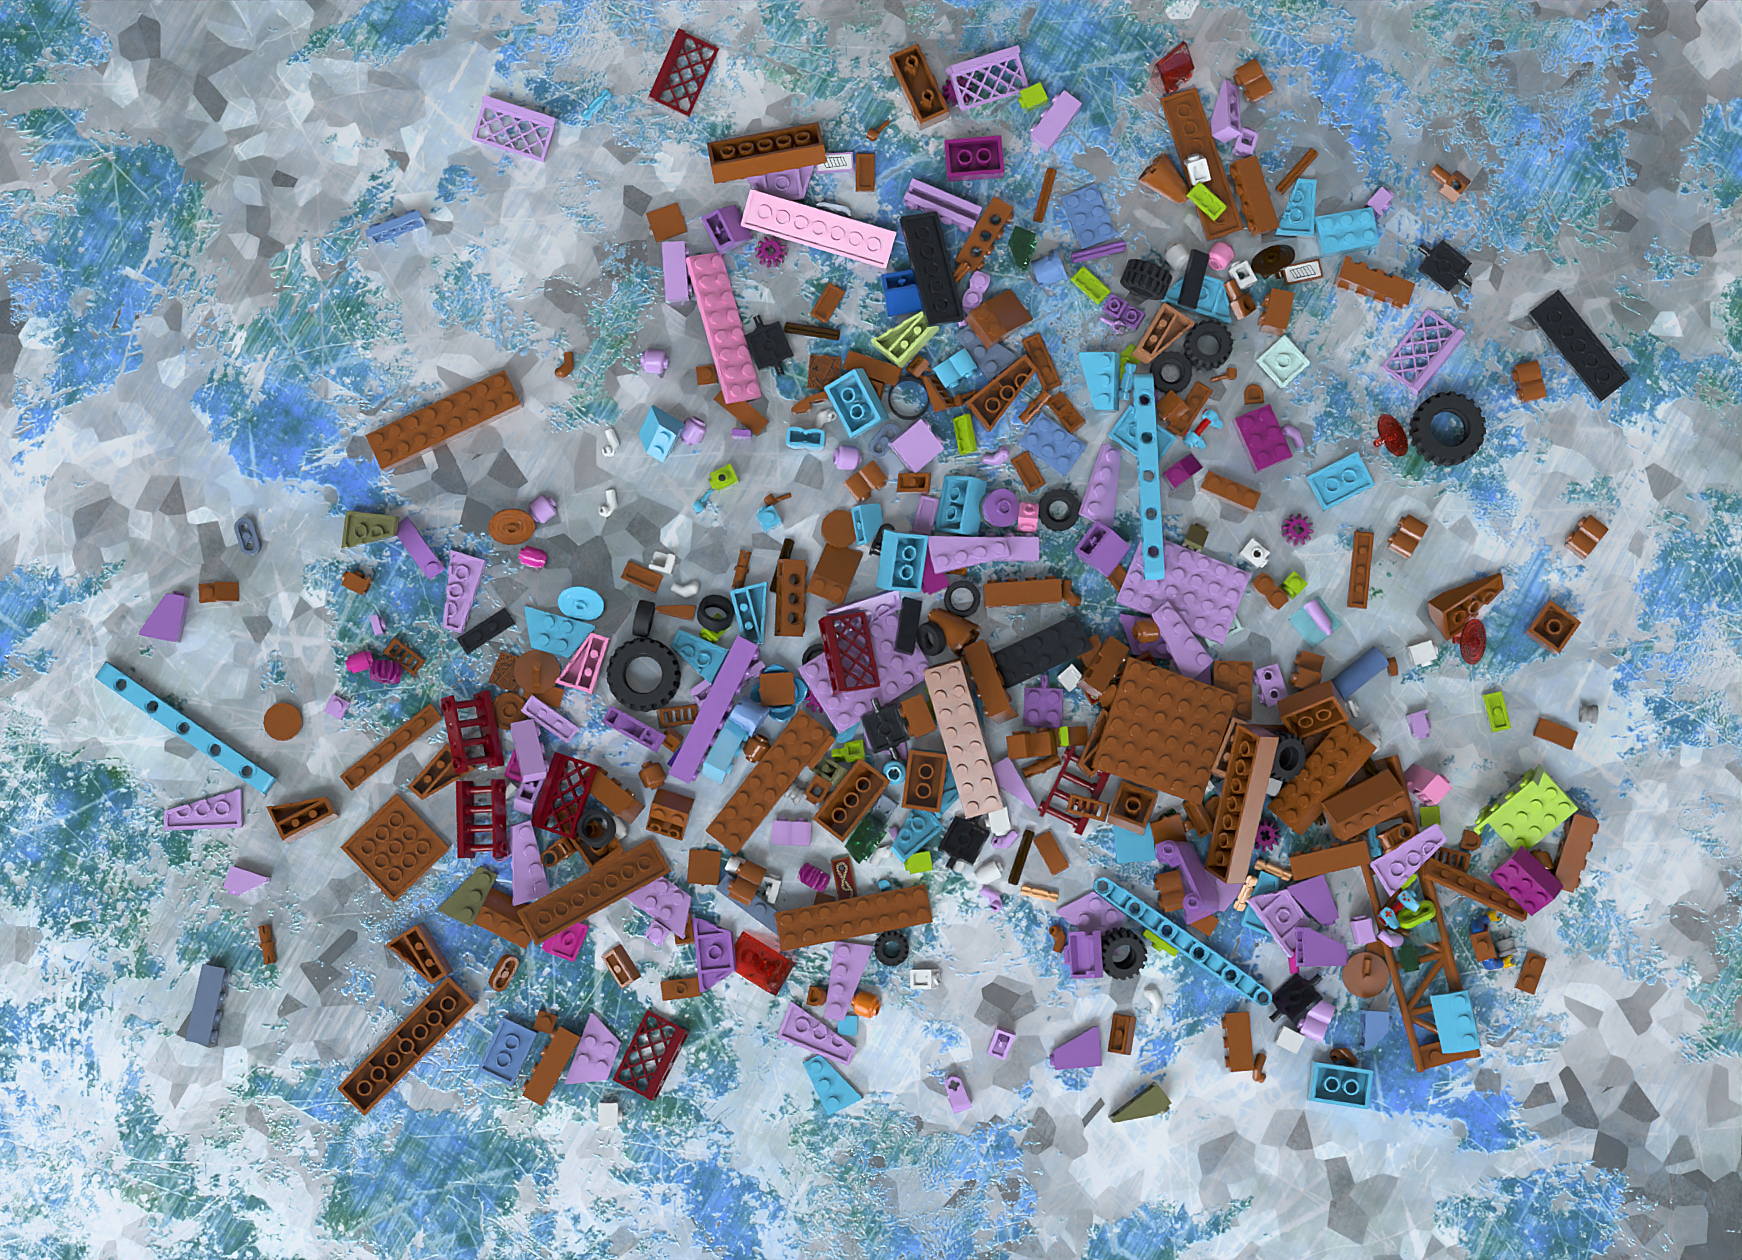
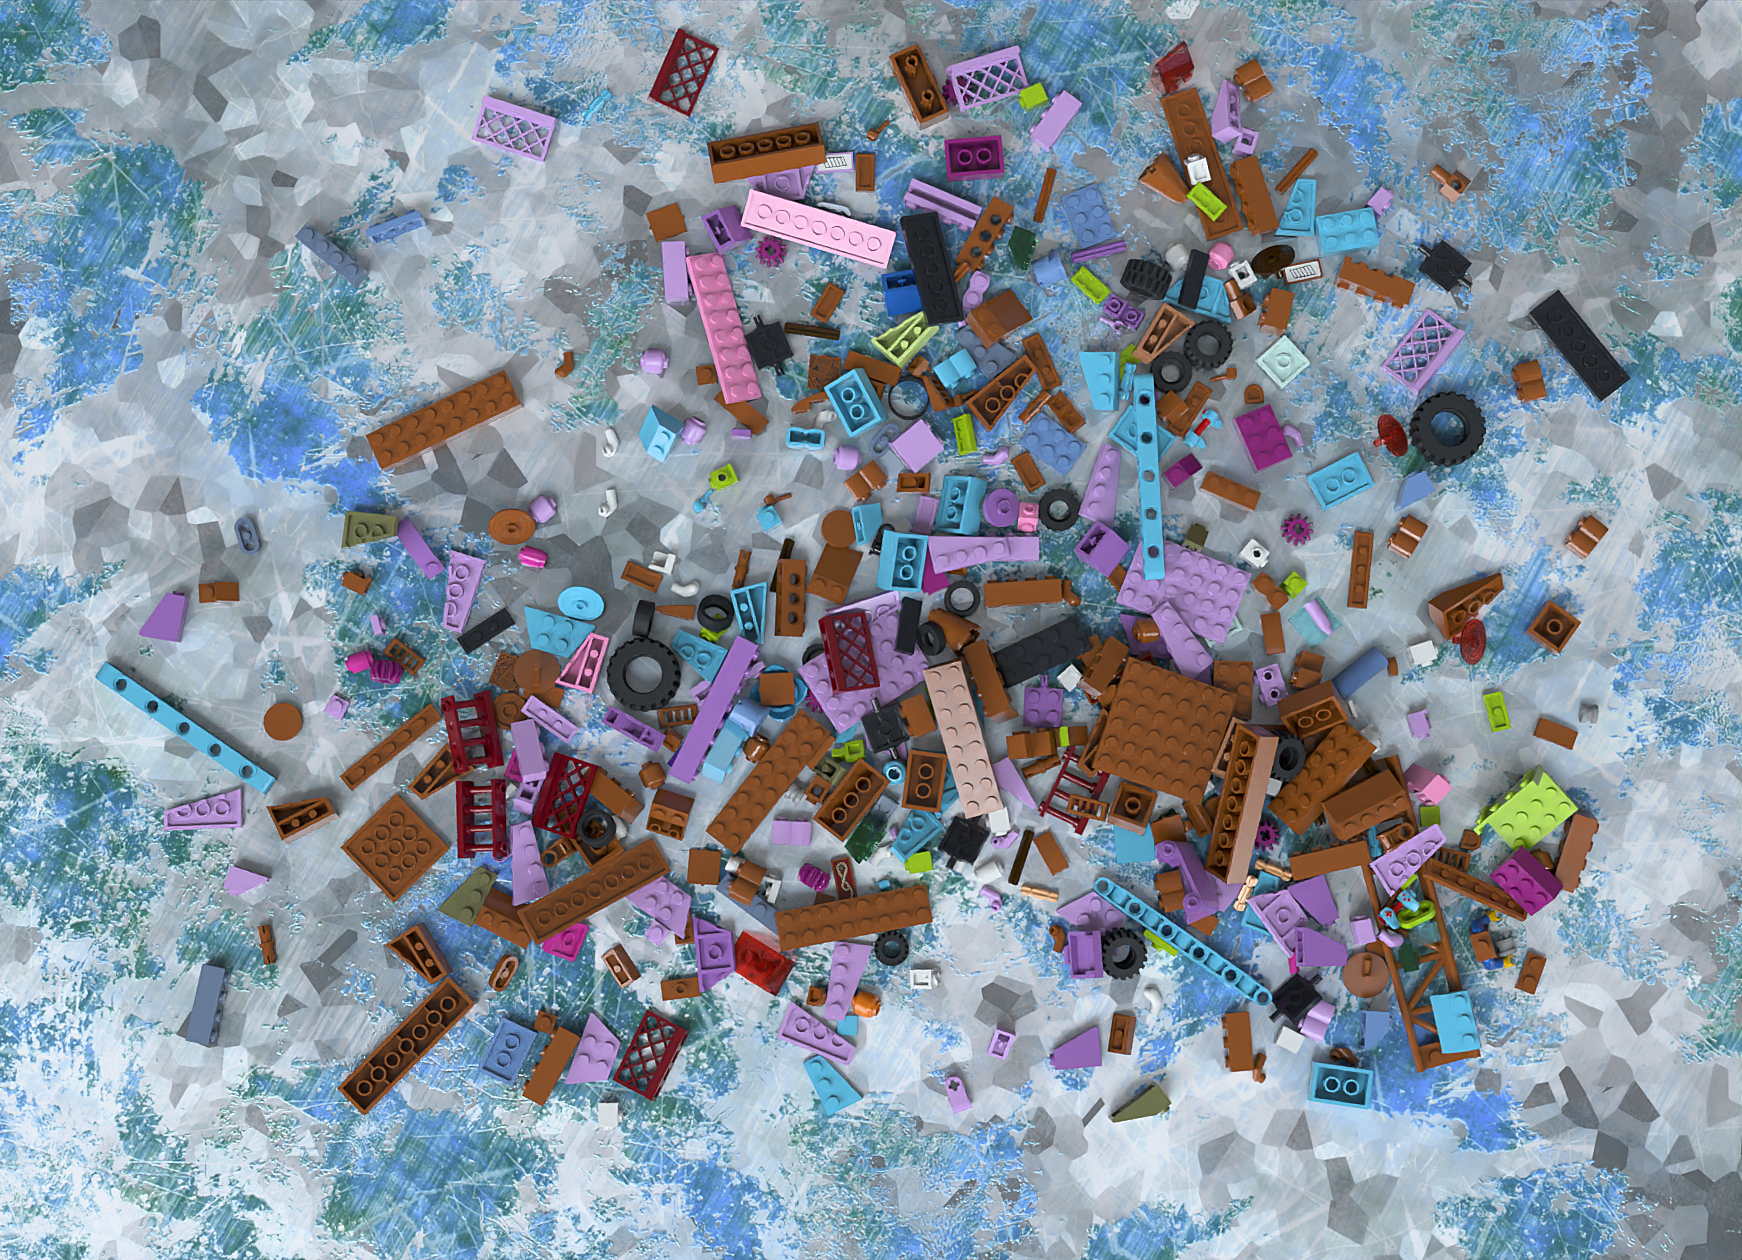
none -> sand blue brick [295,222,369,289]
none -> dark orange slope [1260,612,1286,655]
none -> medium blue slope [1393,470,1436,512]

